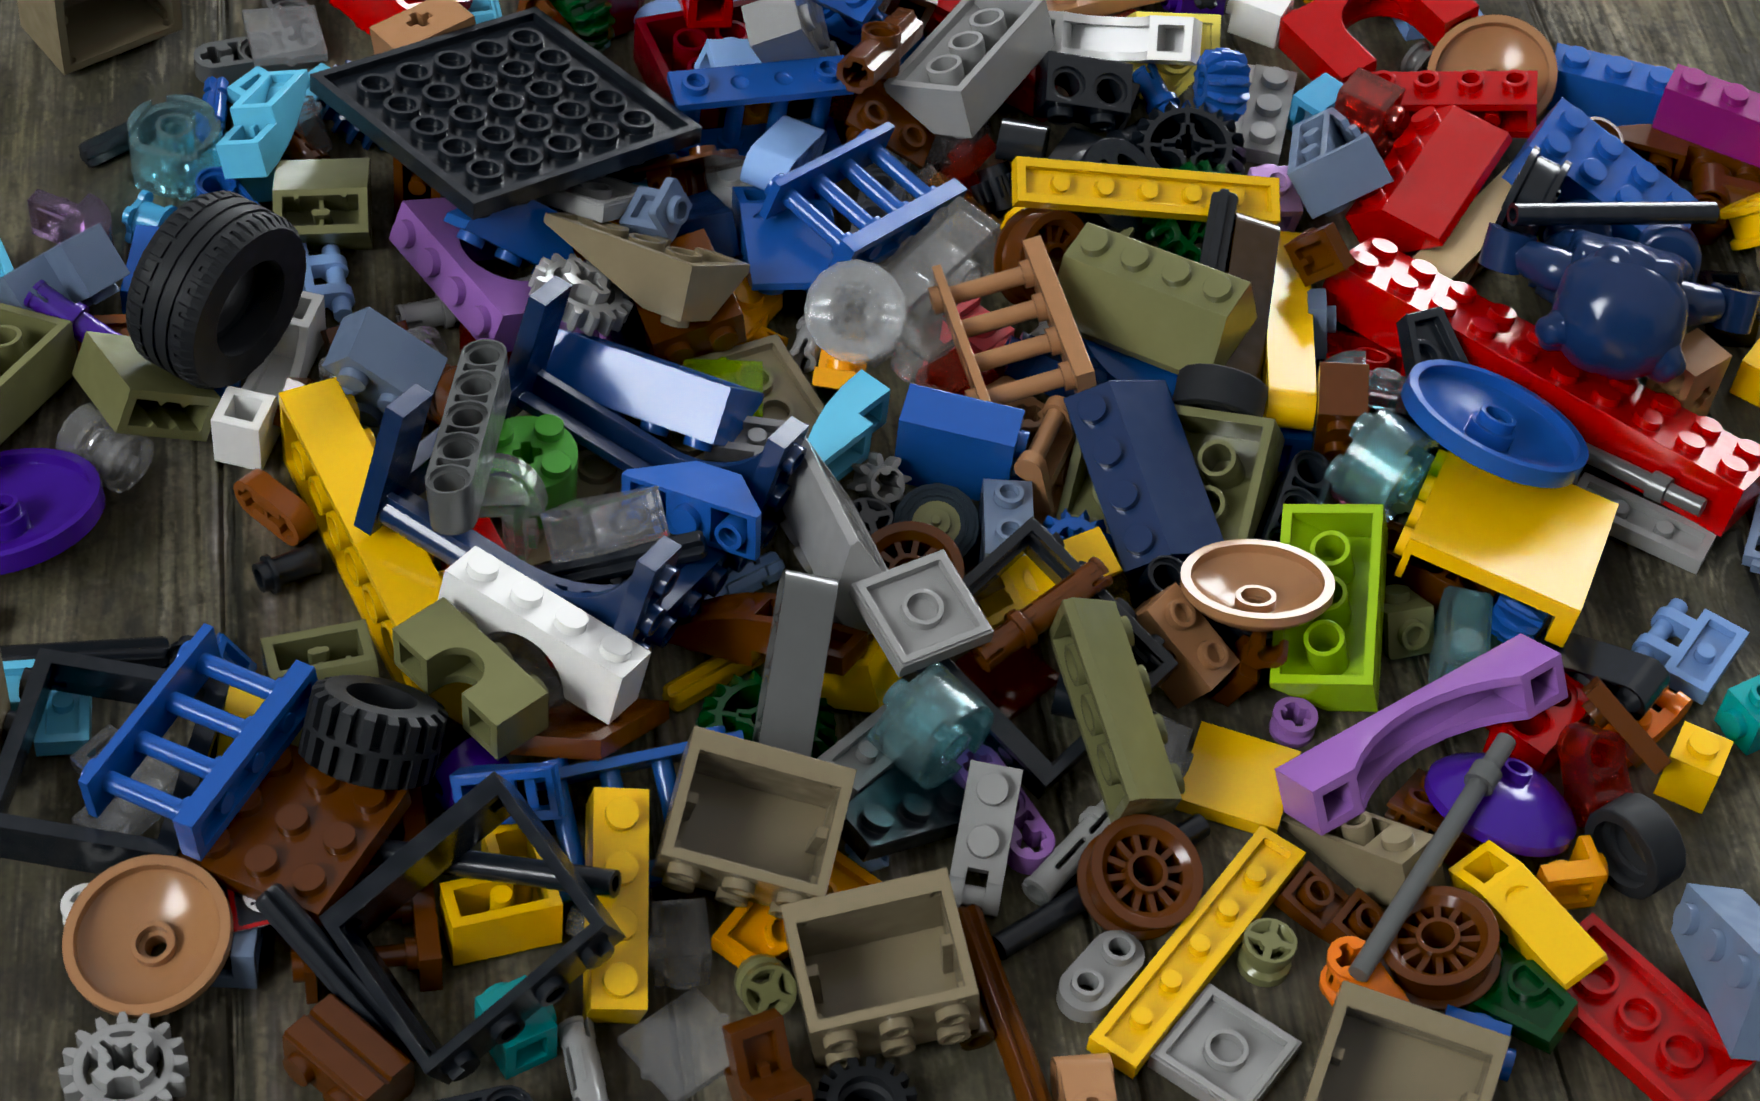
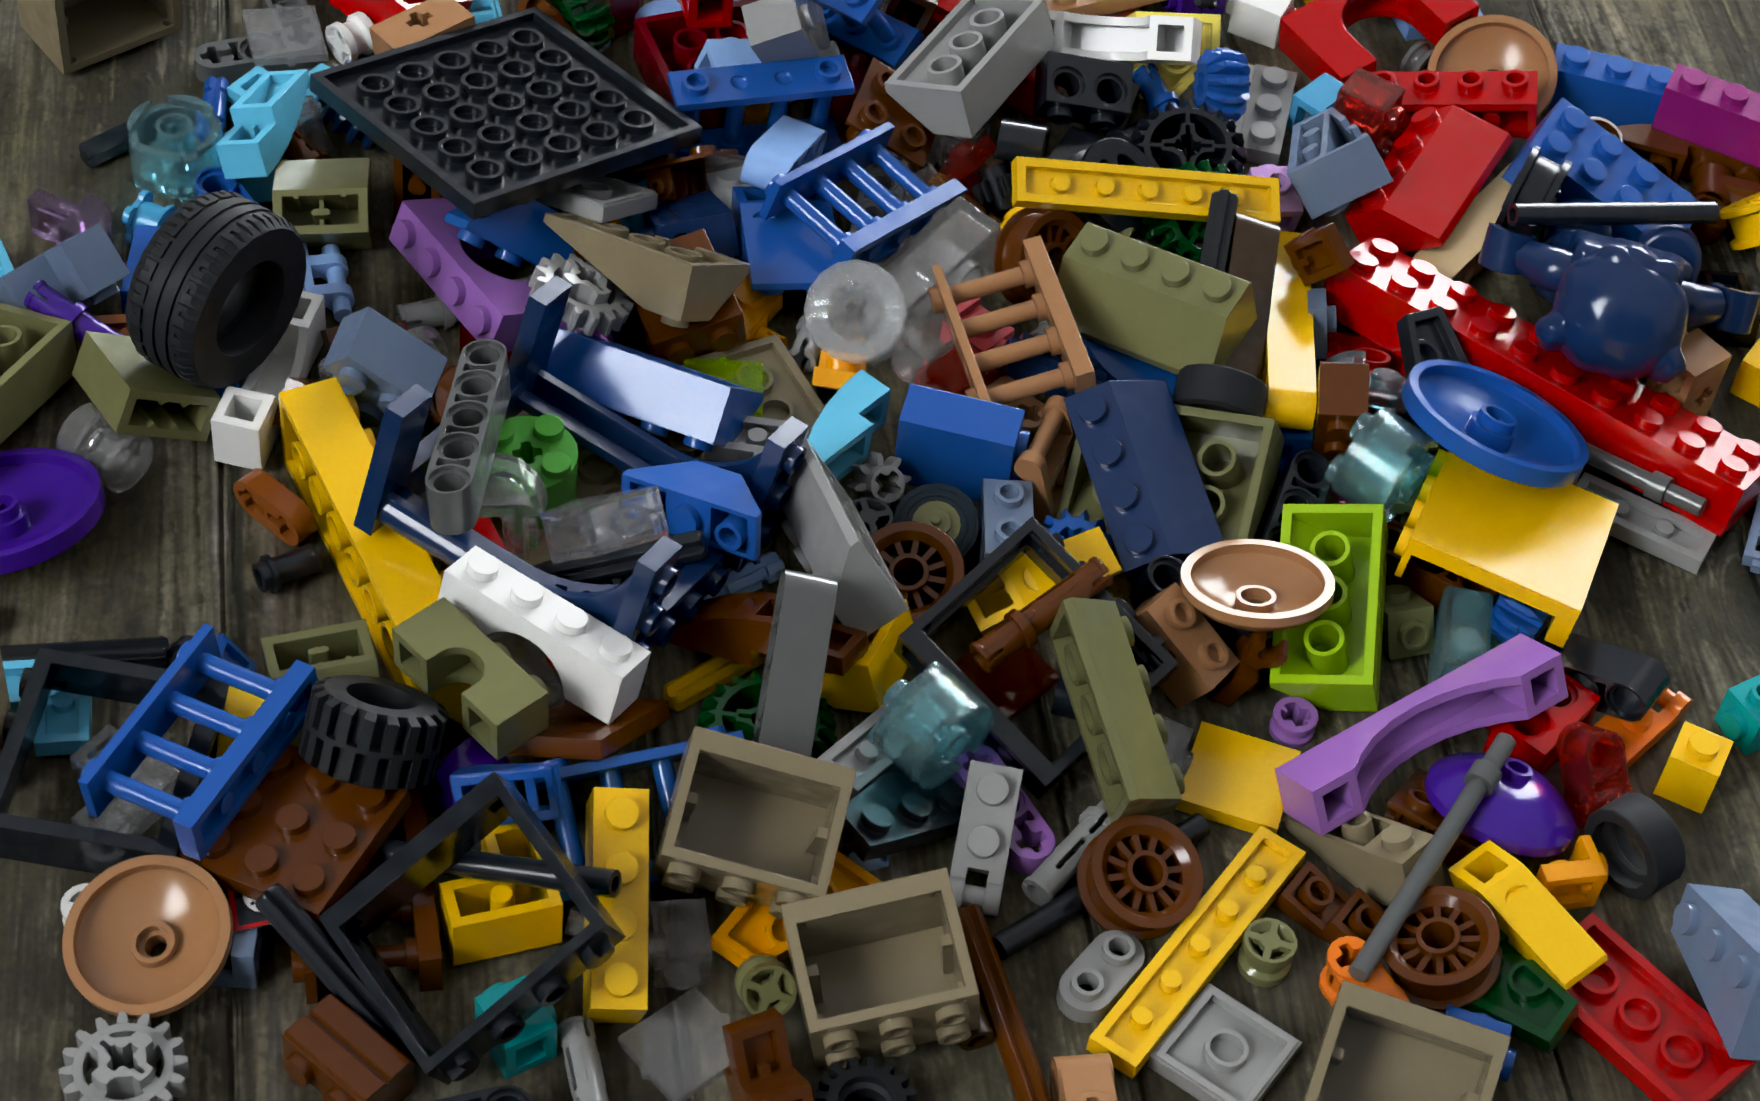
sand blue bracket [619,177,693,242] -> none
reddish brown piece [836,7,923,94] -> none
light grey tile [849,549,994,677] -> none
reddish brown plate [1581,676,1672,775] -> none
medium blue plate [1631,598,1750,705] -> none
none -> white wheel [325,11,374,64]

